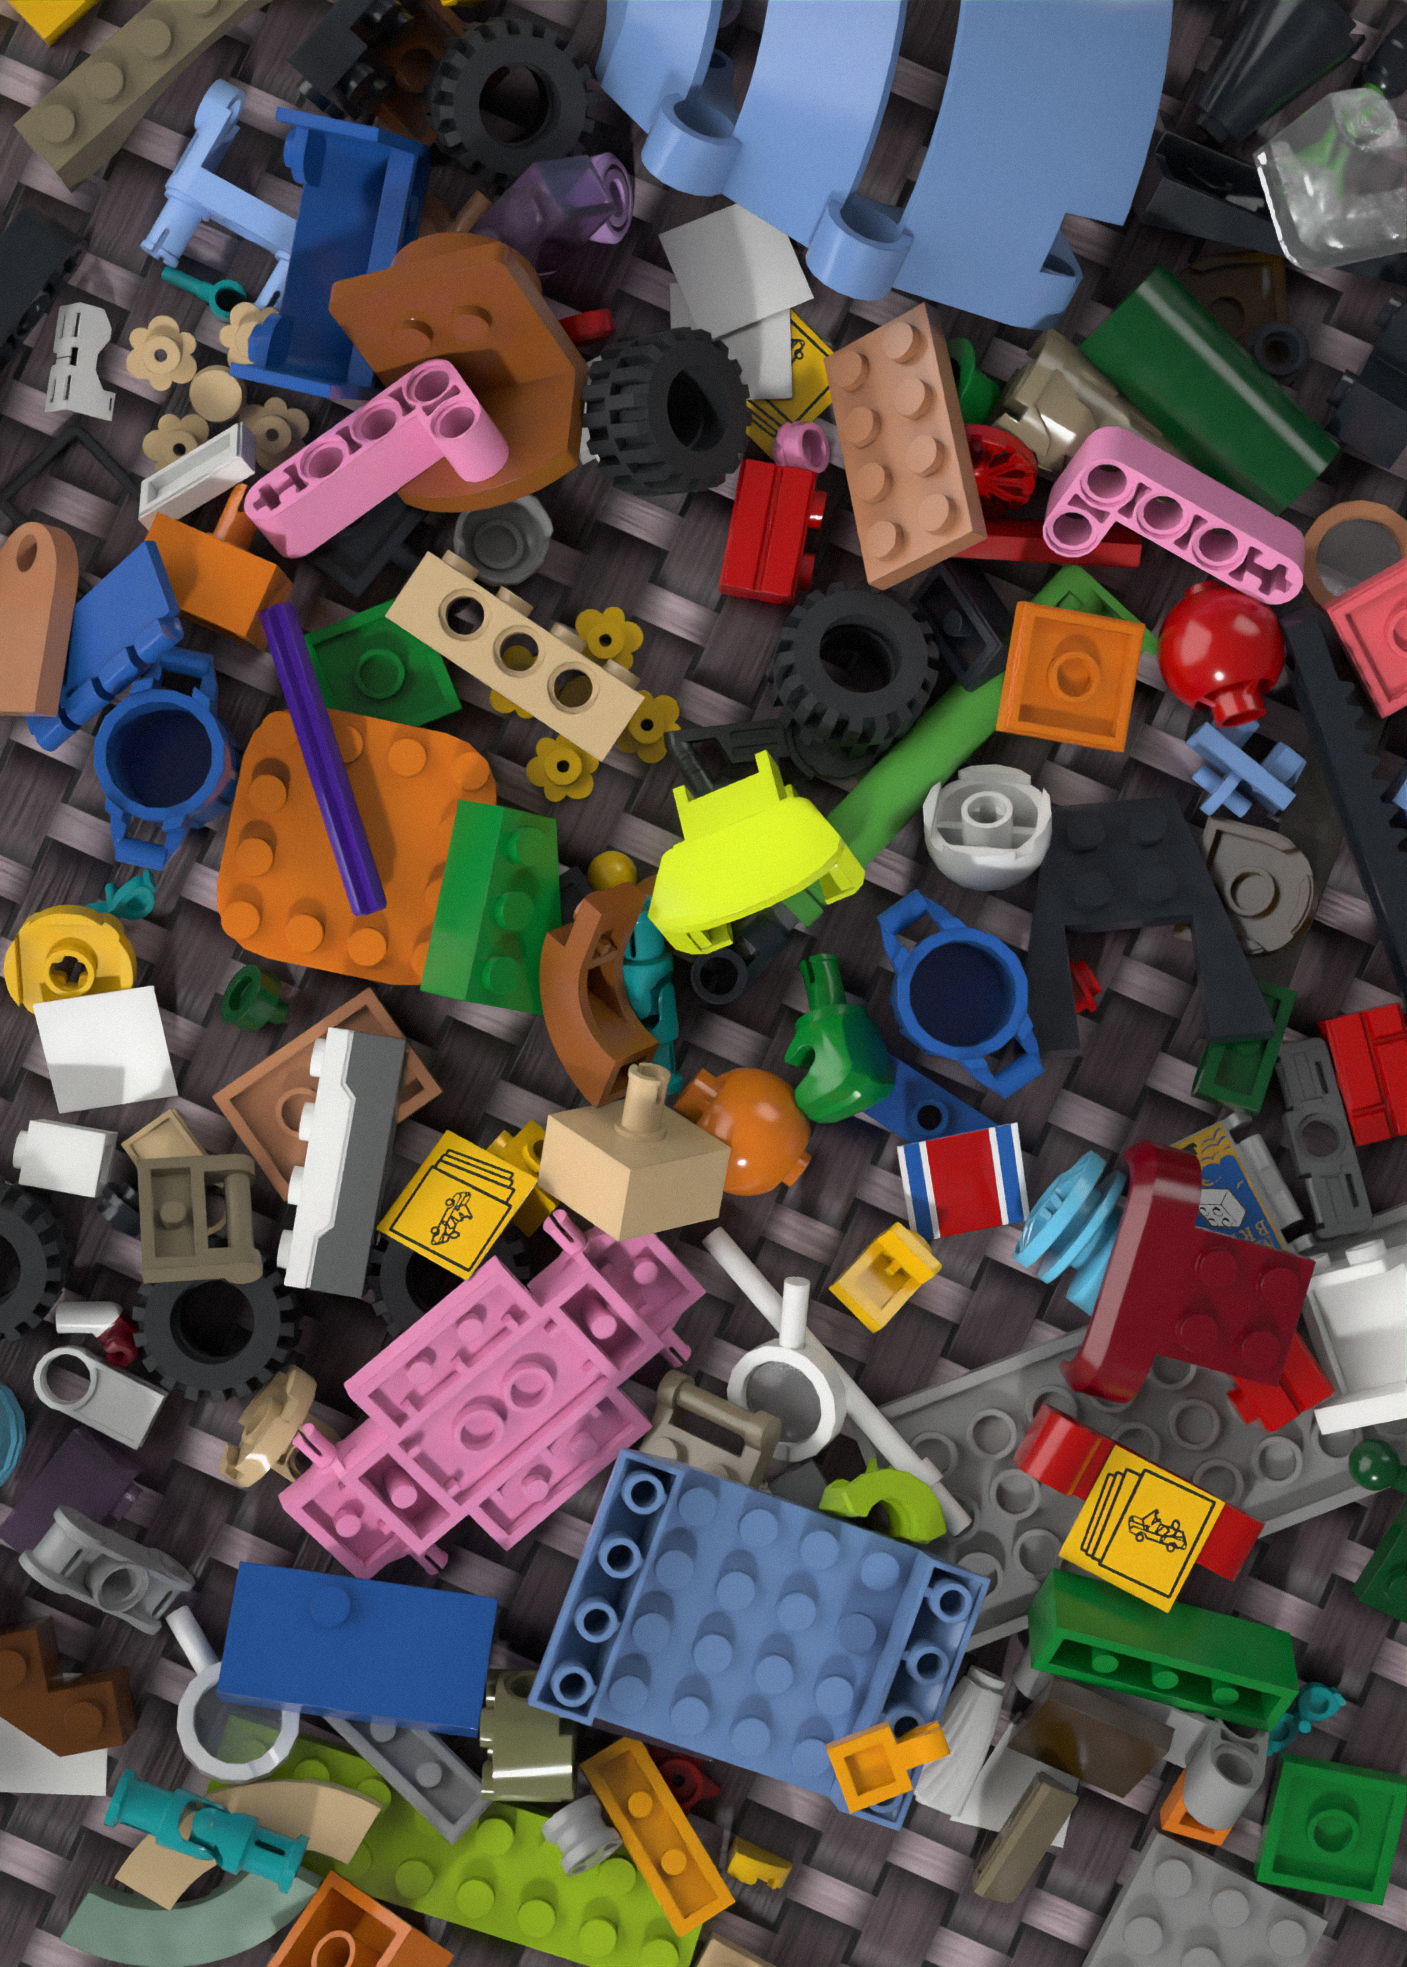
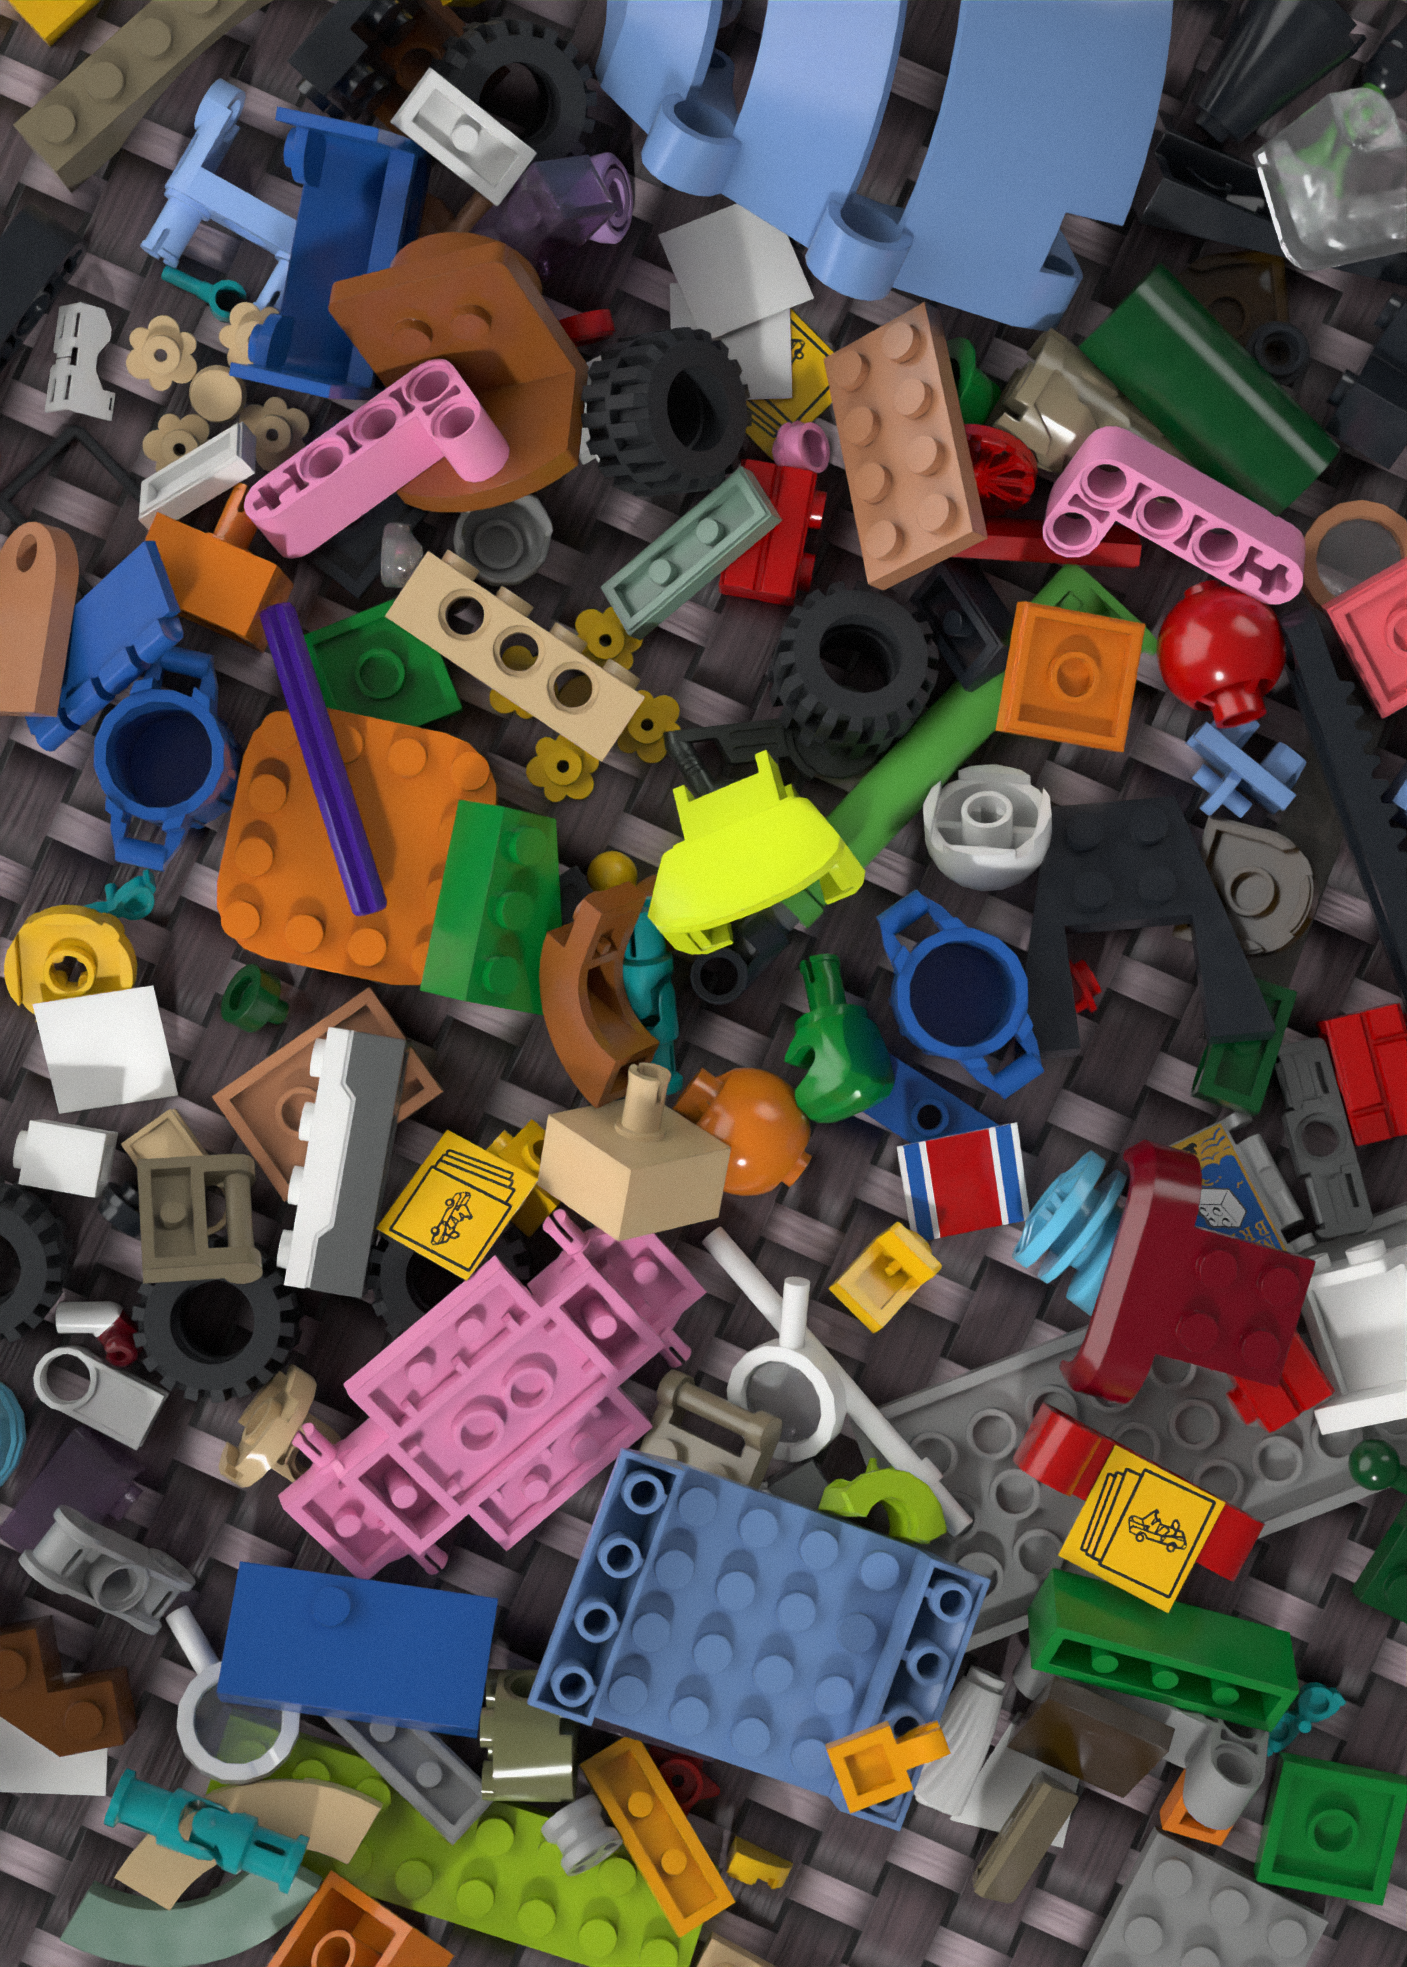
none -> clear tile [381,522,423,588]
none -> white plate [390,68,537,206]
none -> sand green tile [600,466,782,640]

